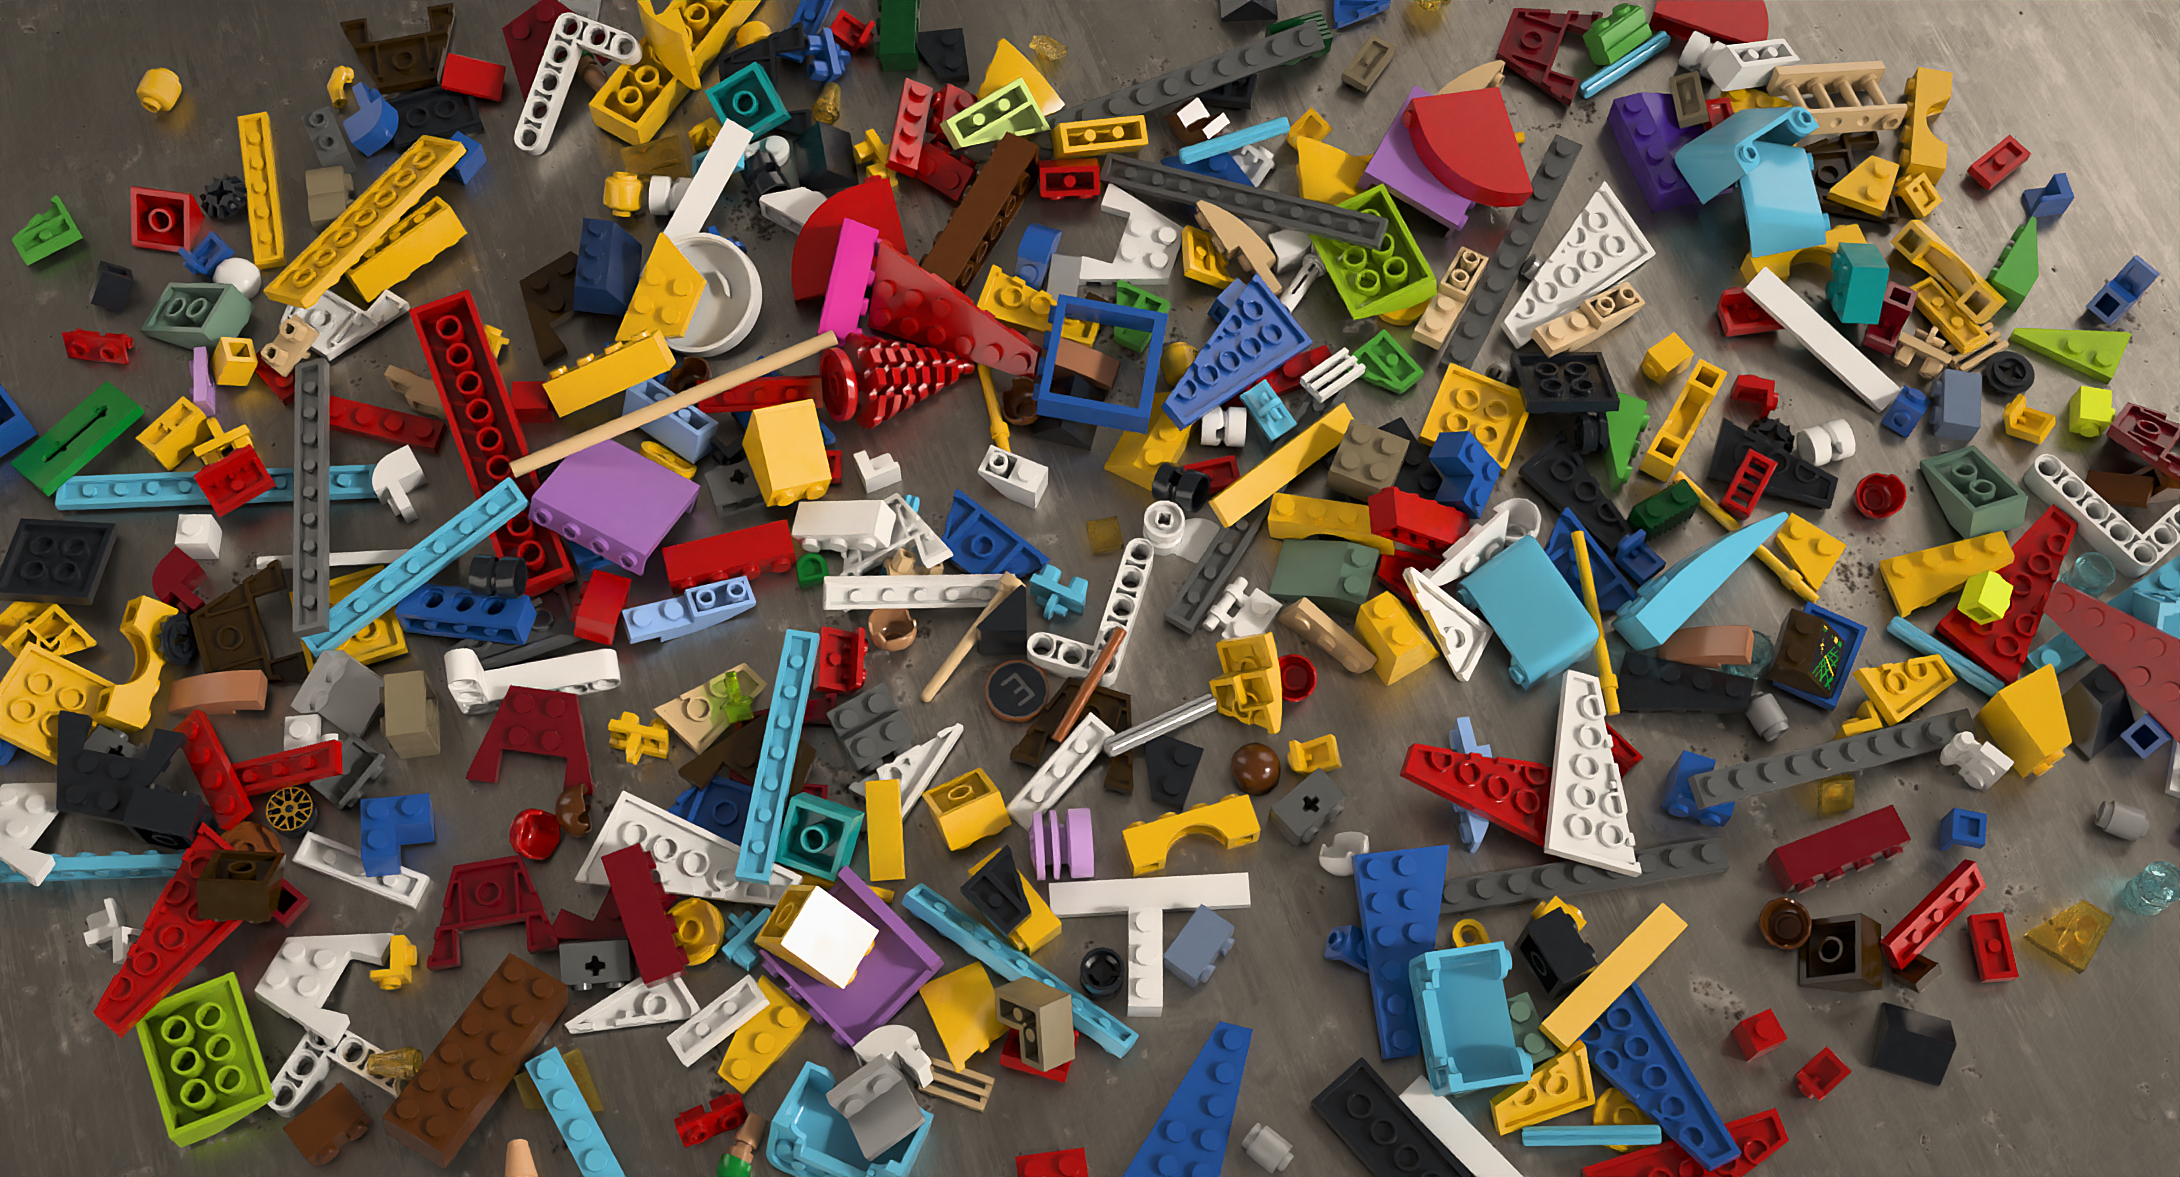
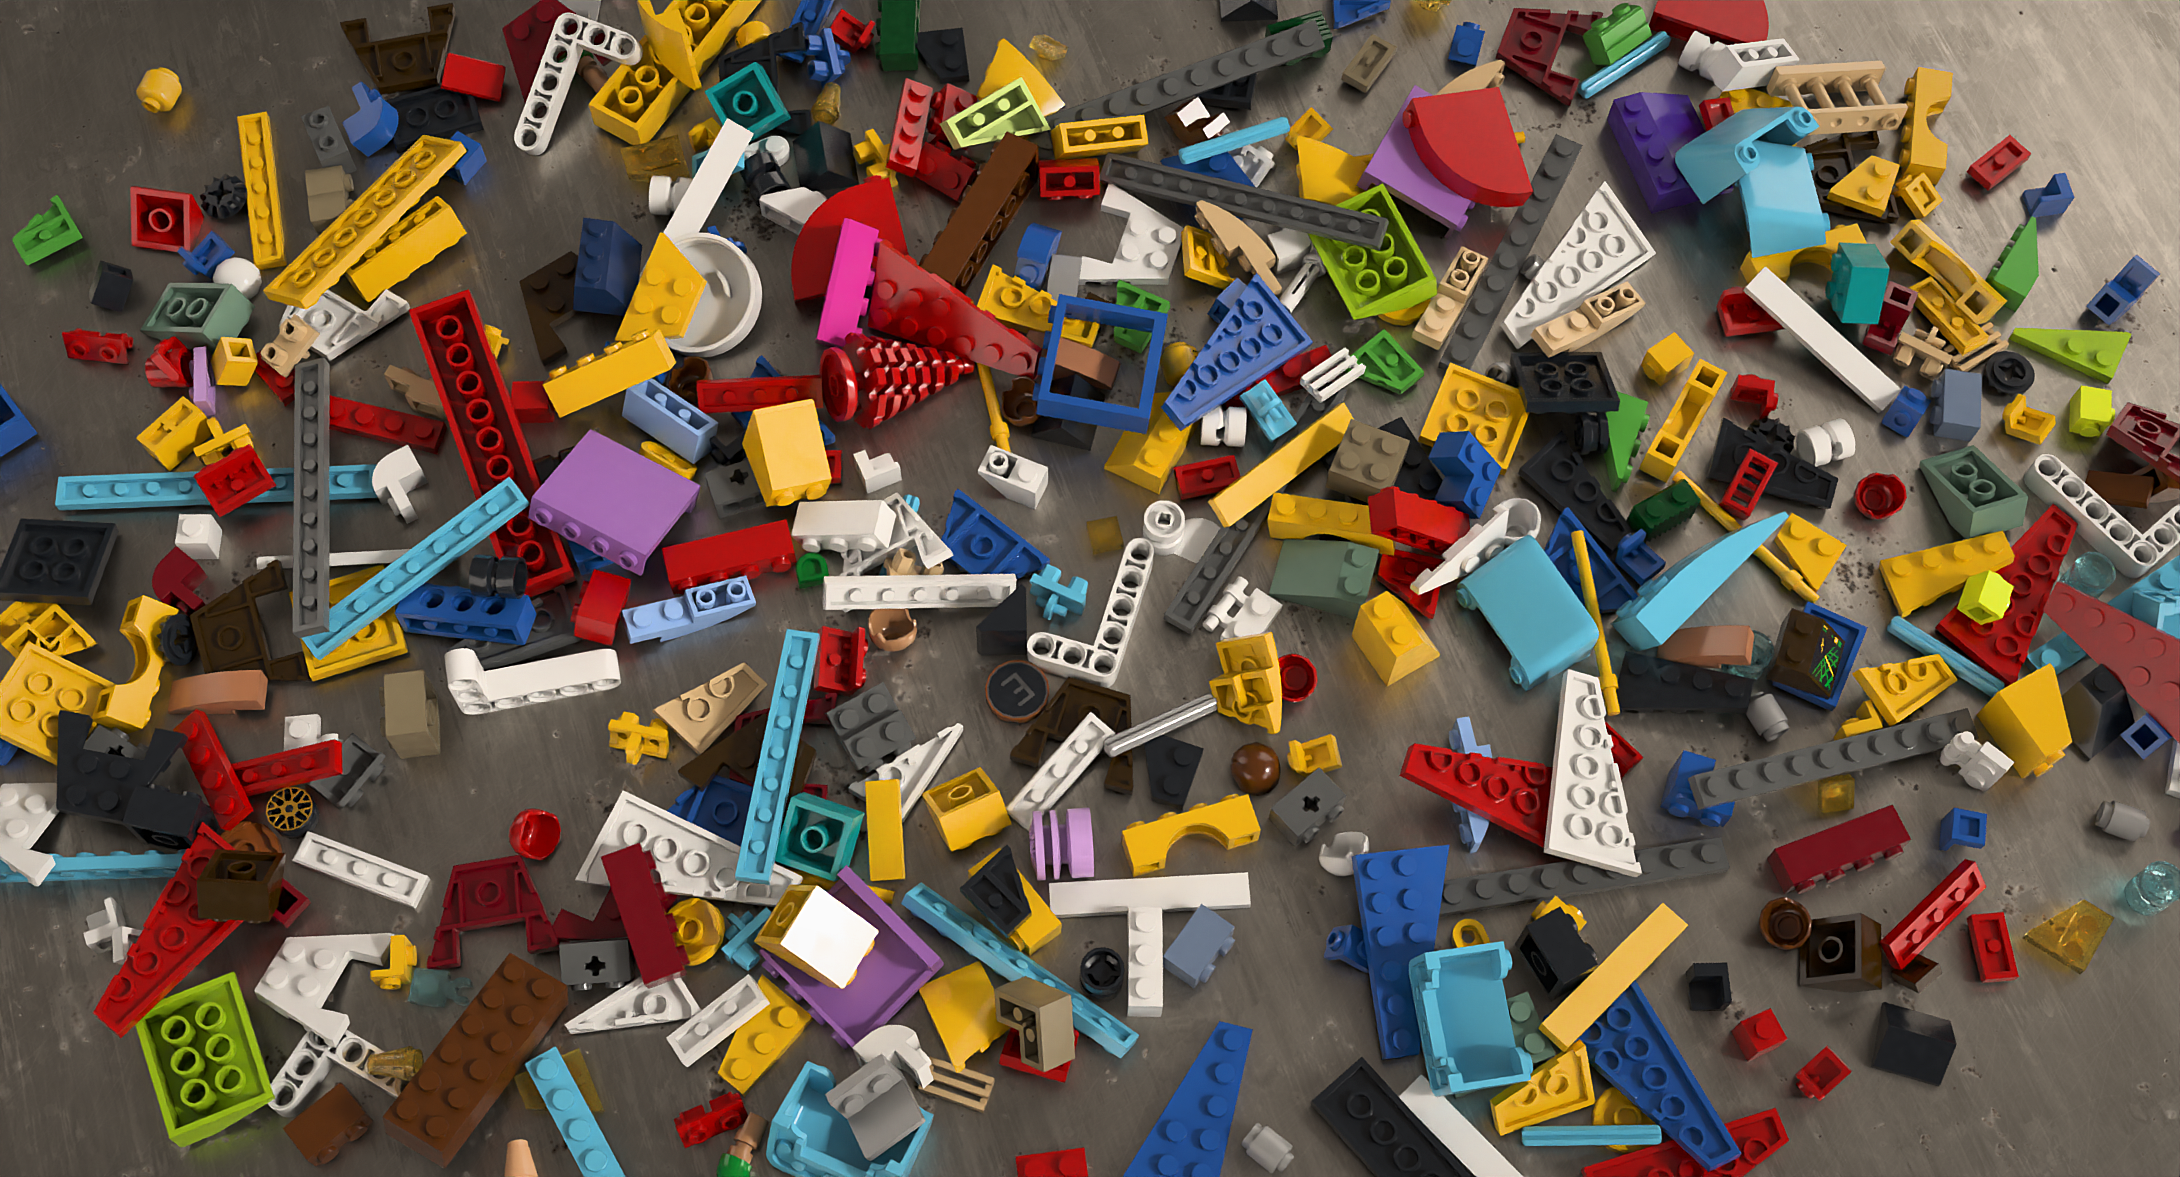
green piece [10,381,145,497] -> none
light grey bracket [290,650,384,739] -> none
yellow arm [327,65,354,108] -> none
blue brick [361,793,435,878] -> none
dark red wing [466,685,596,796] -> none
tan piece [509,330,838,478] -> none
reddish brown hair [555,782,592,838] -> none
yellow head [603,171,643,217] -> none
clear neon green piece [719,671,754,724] -> none
tan piece [920,571,1026,703] -> none
dark orange bar [1051,626,1127,744] -> none
black wheel [1152,461,1210,513] -> none
tan wing [1276,597,1378,674] -> none
white wing [1402,567,1494,682] -> none
dark tan plate [1669,70,1709,129] -> none
none -> red piece [145,336,194,388]
none -> clear light blue plate [408,967,473,1008]
none -> blue bracket [1448,22,1485,66]
none -> black panel [1686,962,1732,1011]

